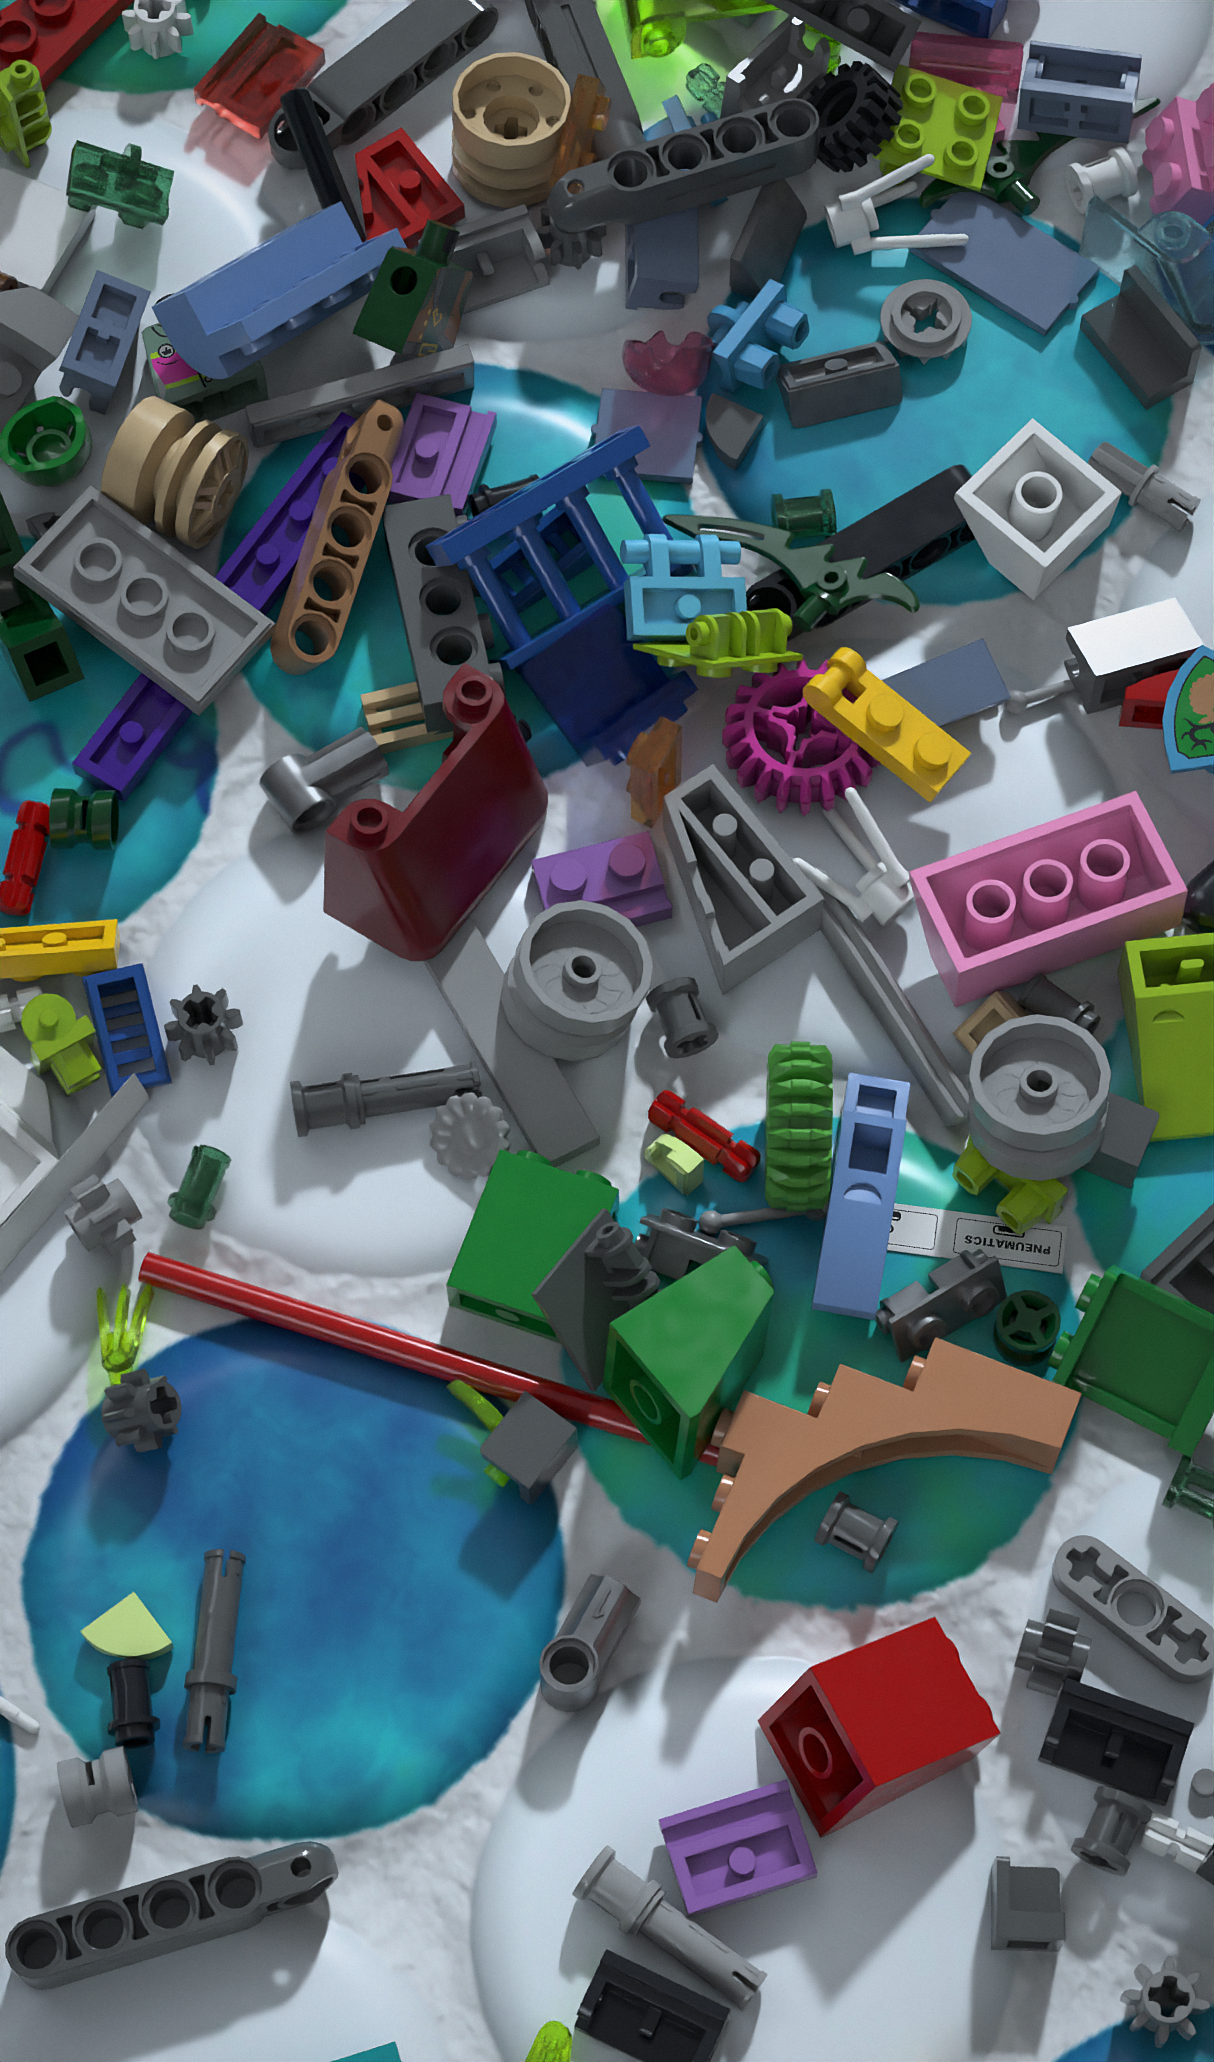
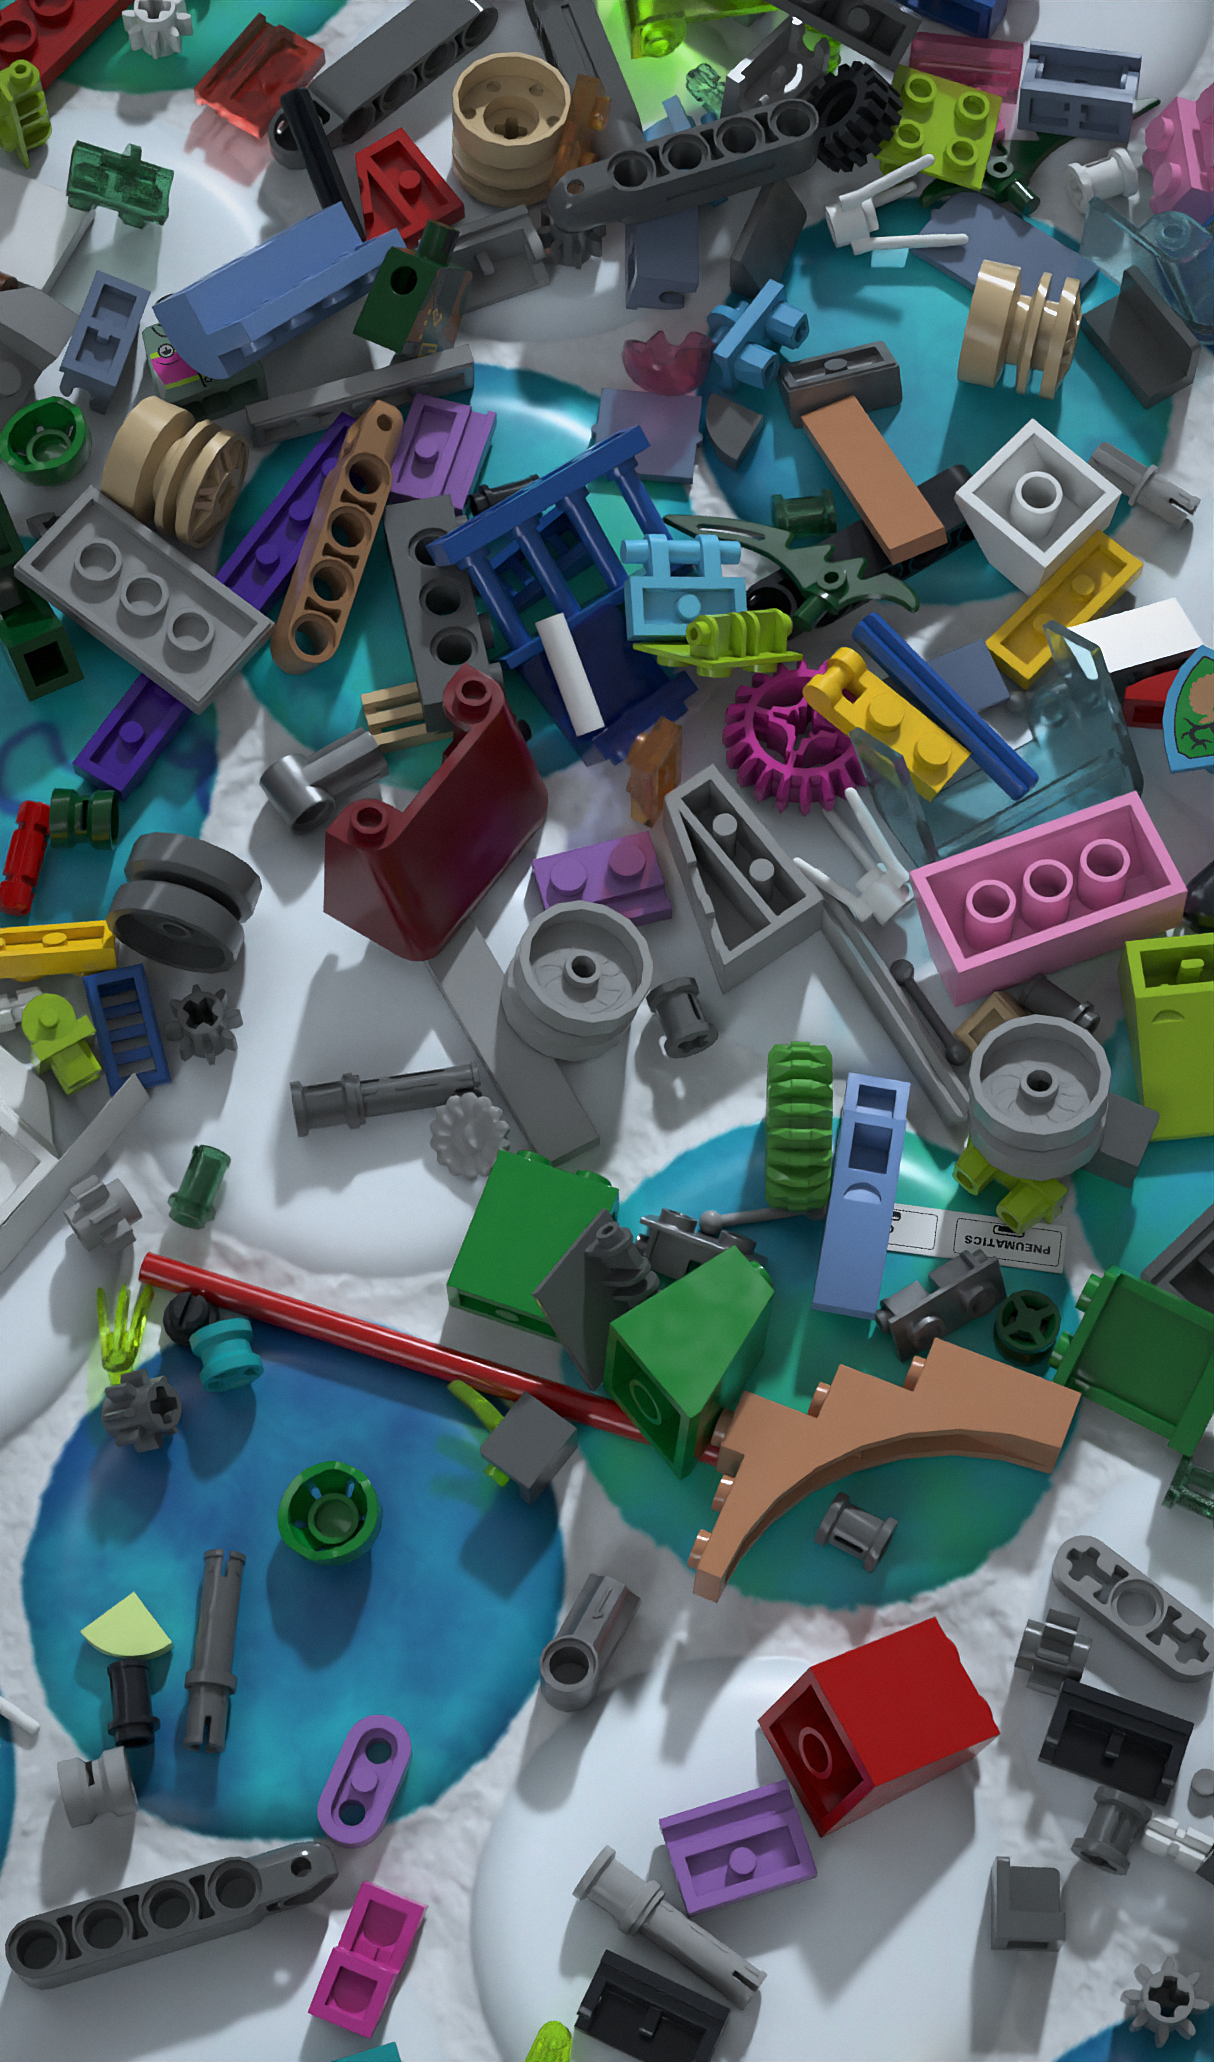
yellowish green tile [644,1134,704,1196] -> none
red axle [648,1090,761,1183] -> none
light grey gear [879,279,972,365] -> none
none -> dark grey wheel [106,832,262,974]
none -> black piece [163,1292,220,1347]
none -> teal wheel [189,1318,264,1392]
none -> green helmet [277,1461,383,1566]
none -> dark pink slope [307,1881,429,2039]
none -> medium lavender plate [317,1715,413,1849]
none -> white piece [535,613,605,737]
none -> nougat tile [801,395,947,565]
none -> clear light blue windscreen [848,620,1144,868]
none -> blue axle [852,612,1039,801]
none -> dark grey hinge [890,959,970,1066]
none -> tan wheel [957,259,1082,401]
none -> yellow plate [985,529,1144,691]

